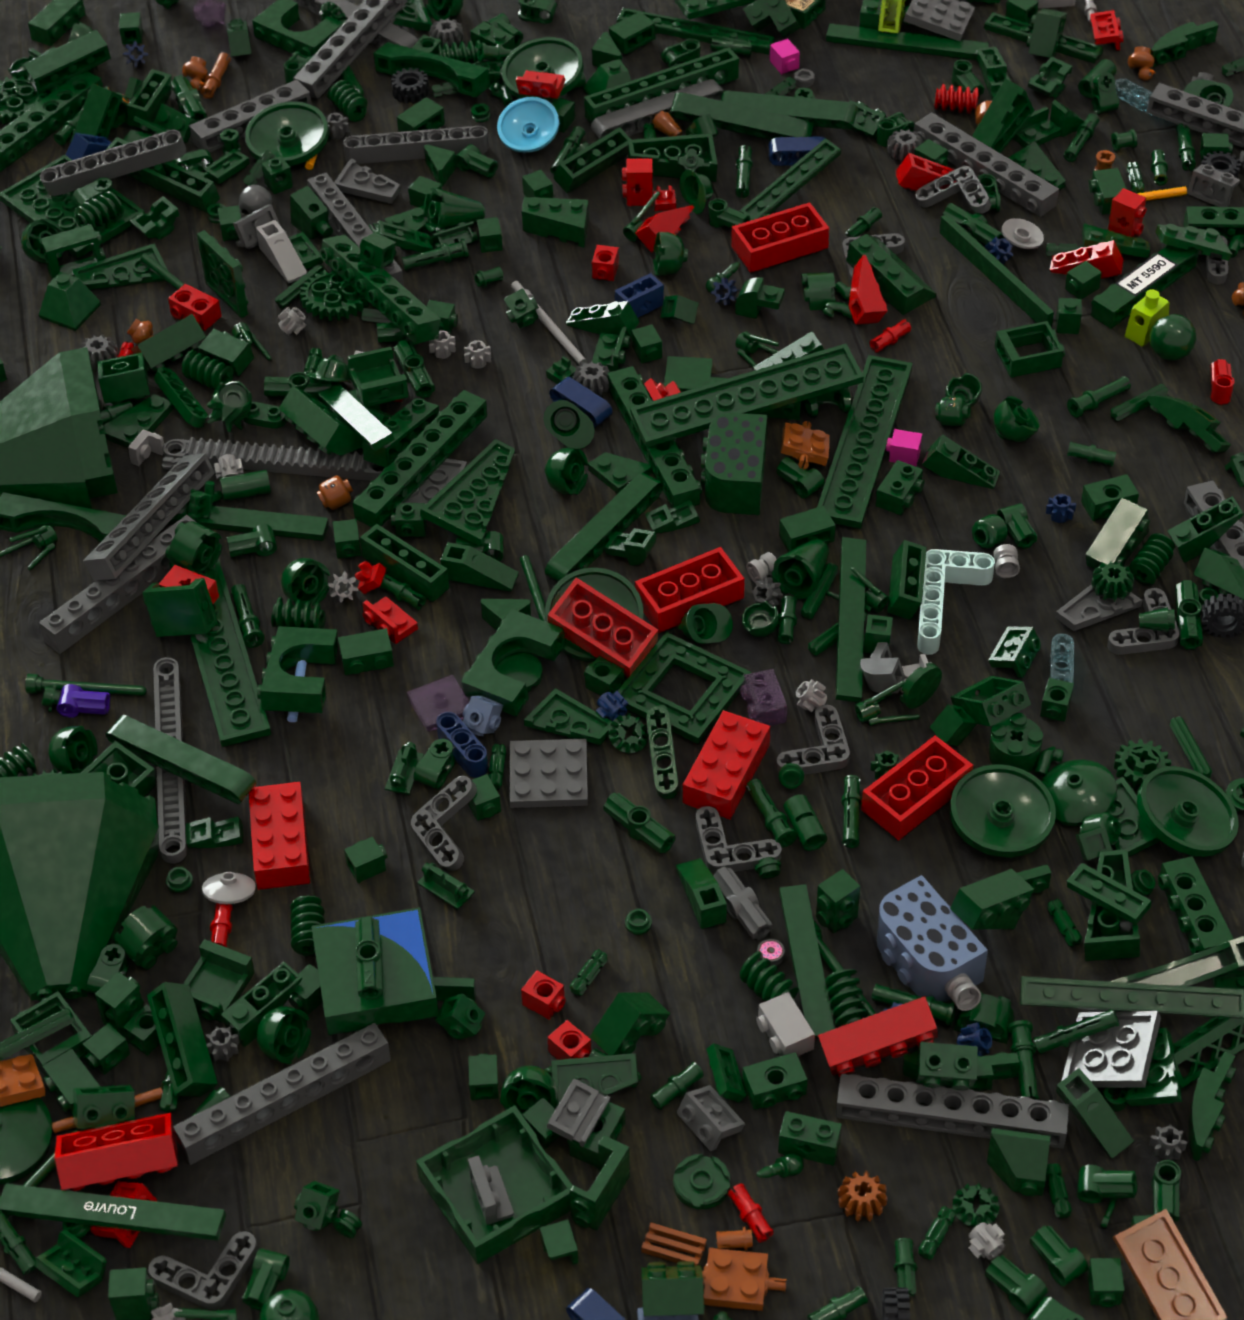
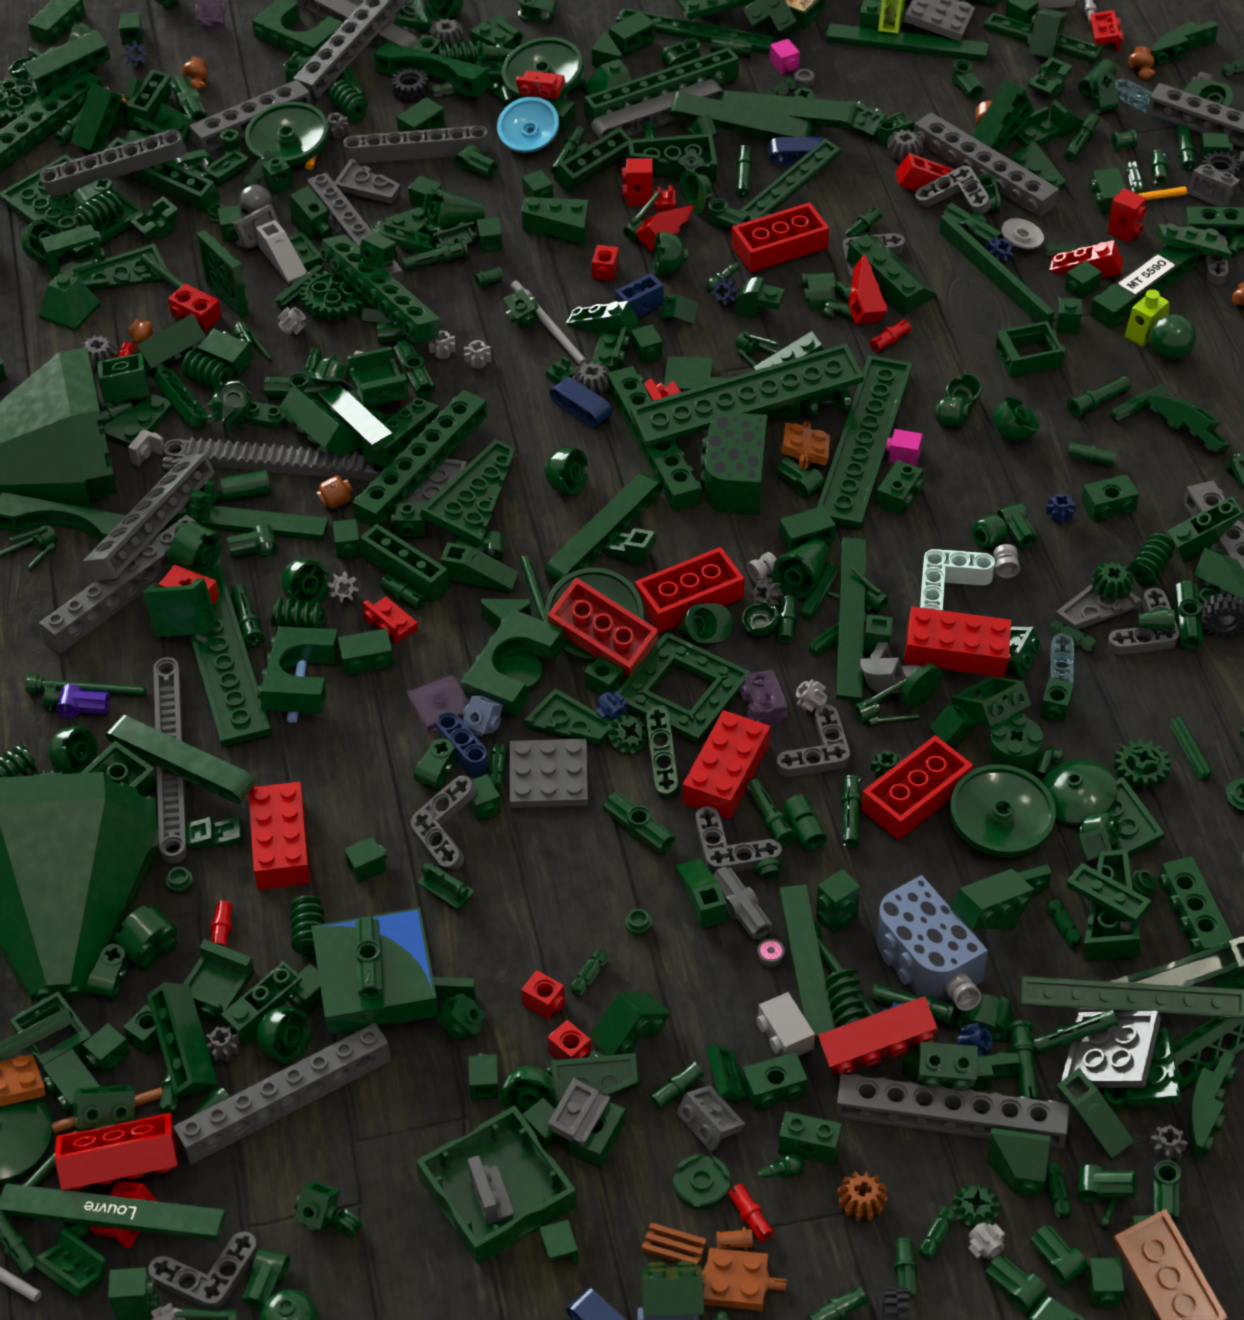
dark blue brick [66,133,112,160] -> none
dark green brick [95,972,144,1037] -> none
dark orange pin [201,52,231,99] -> none
light grey dish [202,872,256,904] -> none
light grey gear [214,454,244,479] -> none
dark green slope [226,18,251,56] -> none
dark green gear [319,2,347,23] -> none
red tile [355,561,386,594] -> none
dark green hinge [385,742,424,795] -> none
dark green slope [424,145,456,186] -> none
dark green brick [426,300,458,334] -> none
dark green bush [471,103,491,122] -> none
dark green piece [543,400,595,449] -> none
dark green panel [570,1135,630,1231] -> none
dark green wing [588,452,652,494] -> none
dark green slope [645,500,700,533] -> none
dark orange cone [652,111,683,137] -> none
dark green piece [739,951,799,1002] -> none
dark green plate [778,763,804,789] -> none
dark green brick [888,540,927,620] -> none
dark green brick [914,139,948,166] -> none
dark green slope [922,434,1000,489] -> none
red piece [934,84,979,114] -> none
dark green slope [976,47,1011,101] -> none
dark green wing [1082,223,1150,258] -> none
wedge [1085,498,1150,569] -> none
dark orange bush [1094,150,1115,171] -> none
dark green dish [1137,766,1239,857] -> none
red piece [1210,359,1235,405] -> none
none -> red brick [904,606,1011,677]
none -> dark green axle [1049,620,1097,652]

